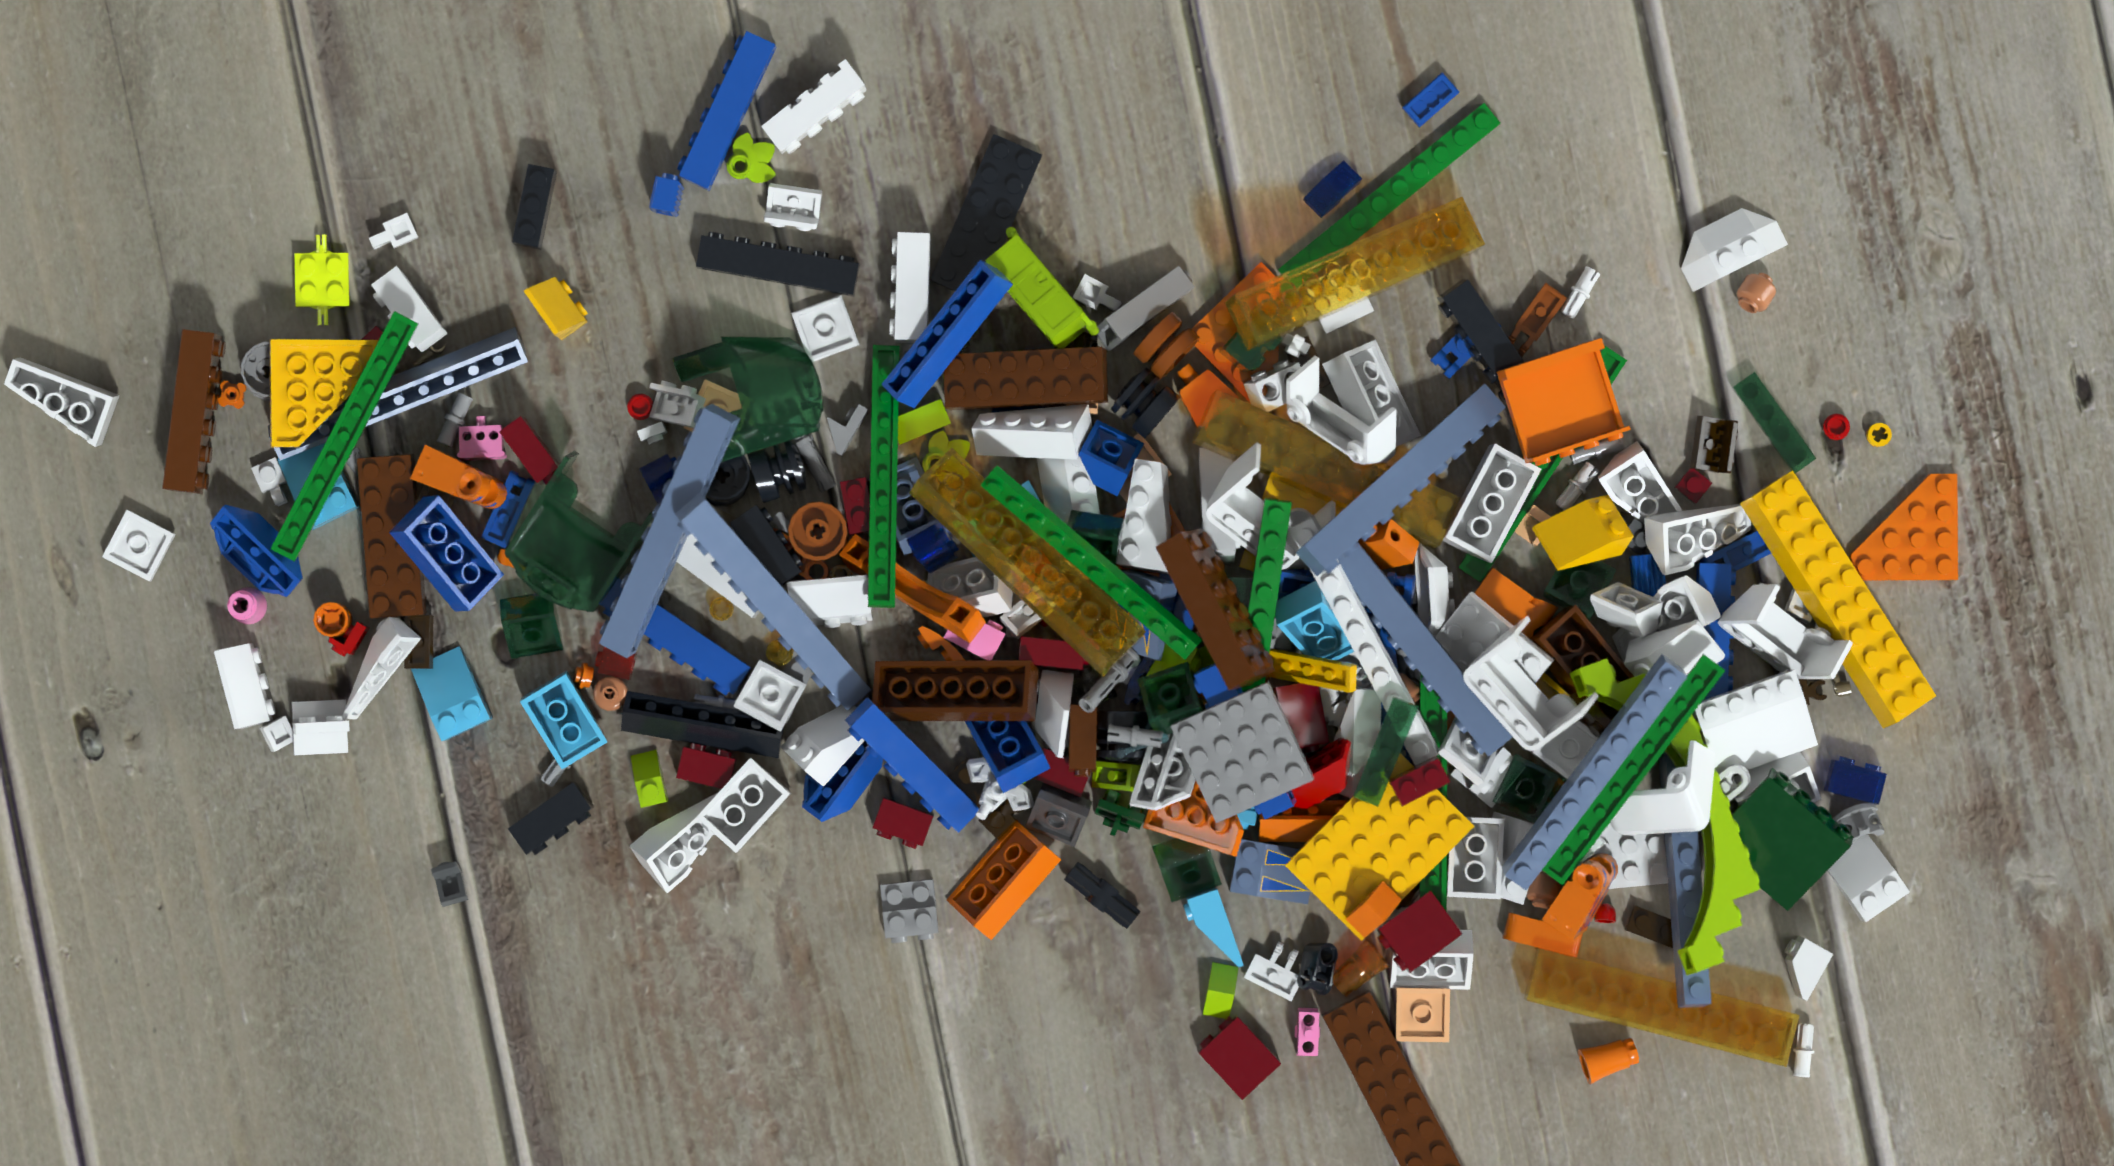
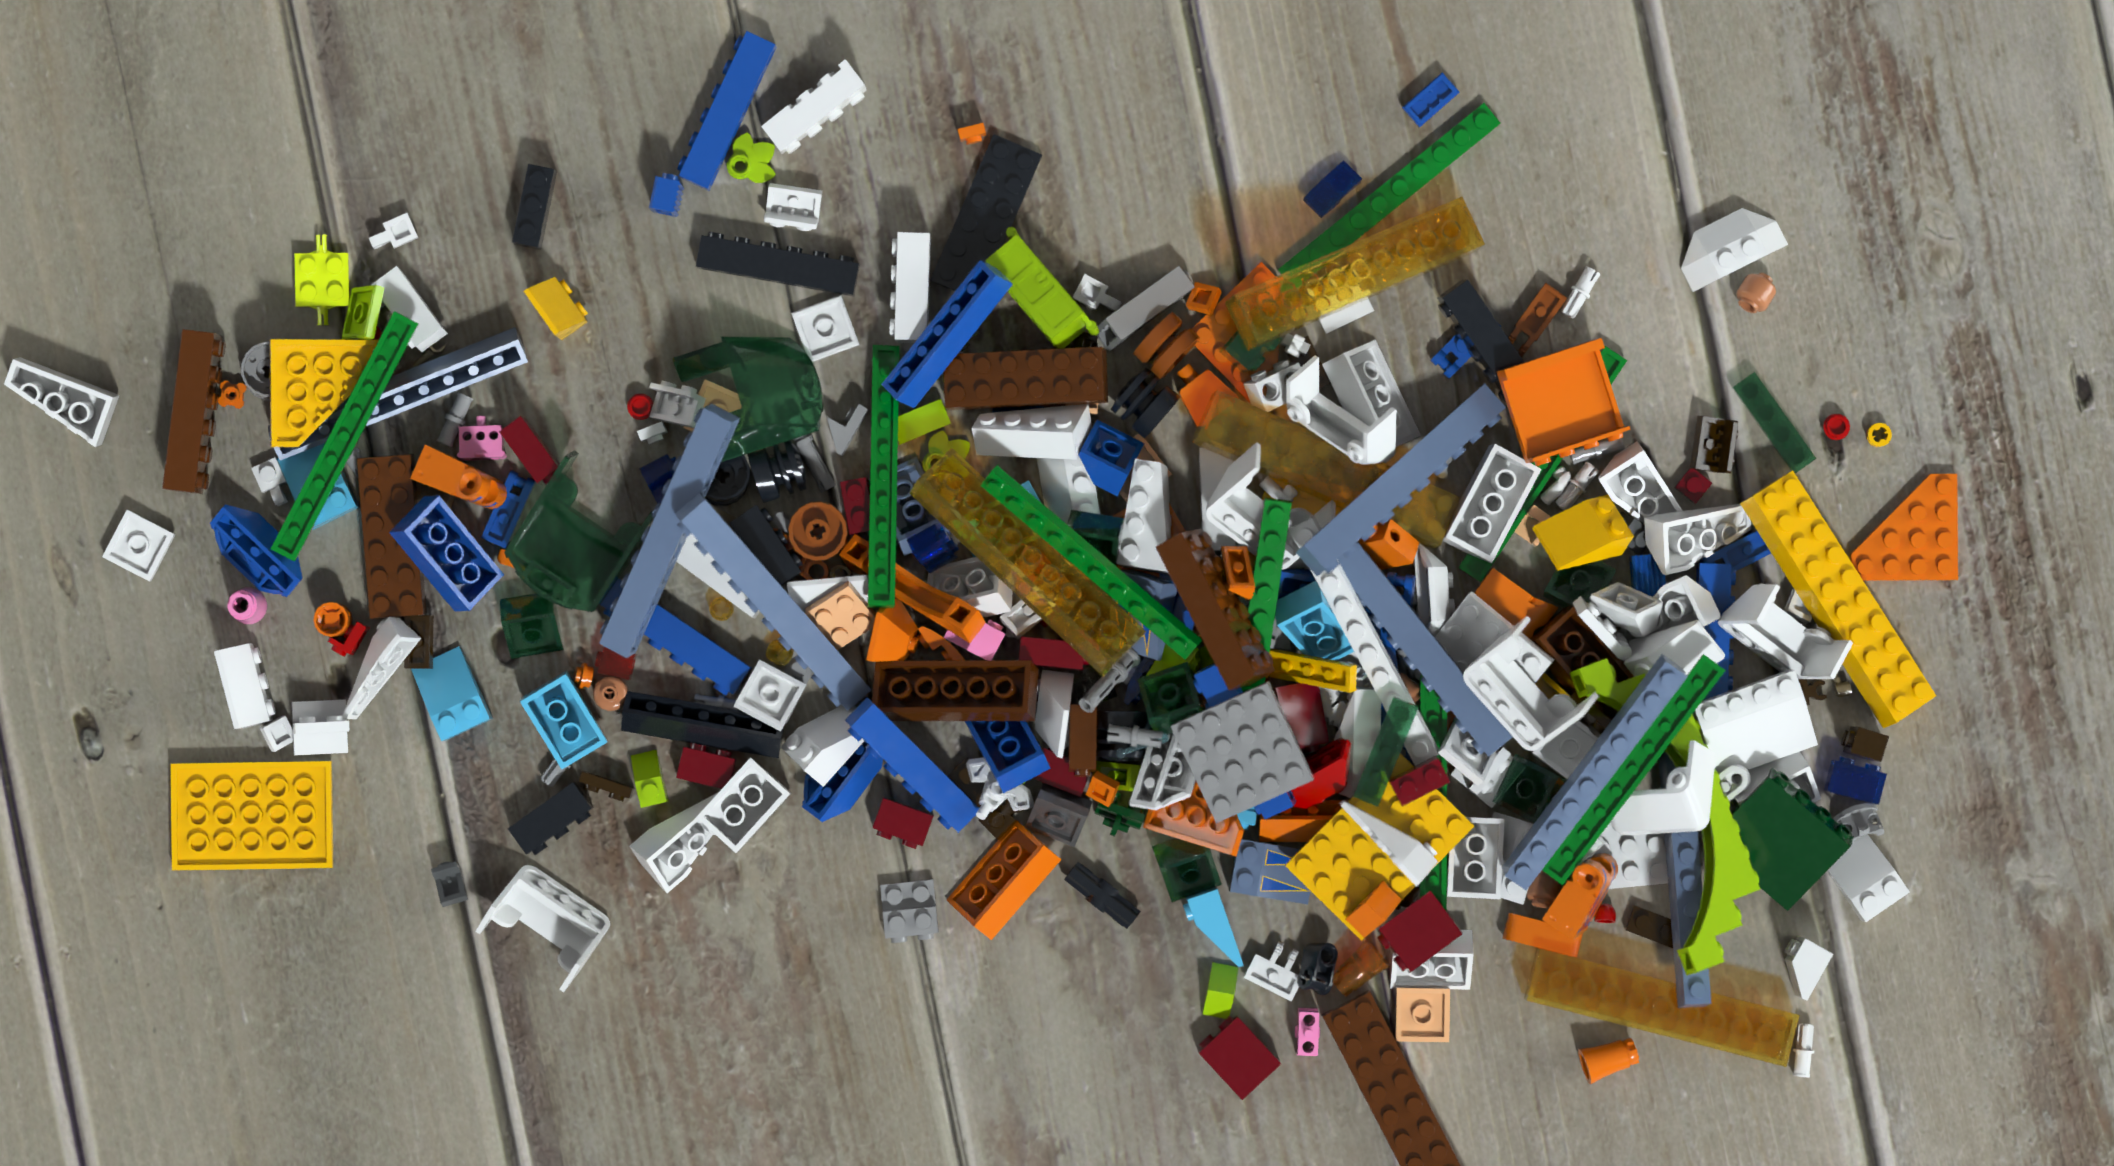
none -> yellow plate [171,761,333,870]
none -> lime tile [342,285,385,340]
none -> white windscreen [475,865,610,992]
none -> dark brown plate [579,771,635,802]
none -> light nougat plate [805,581,876,650]
none -> orange slope [866,597,919,662]
none -> orange plate [958,123,986,145]
none -> orange plate [1086,771,1120,807]
none -> orange plate [1185,282,1222,315]
none -> orange slope [1220,546,1255,599]
none -> white arm [1259,475,1297,501]
none -> white wedge [1339,800,1438,886]
none -> white arm [1540,466,1571,505]
none -> white plate [1573,596,1632,660]
none -> dark brown brick [1841,726,1889,762]

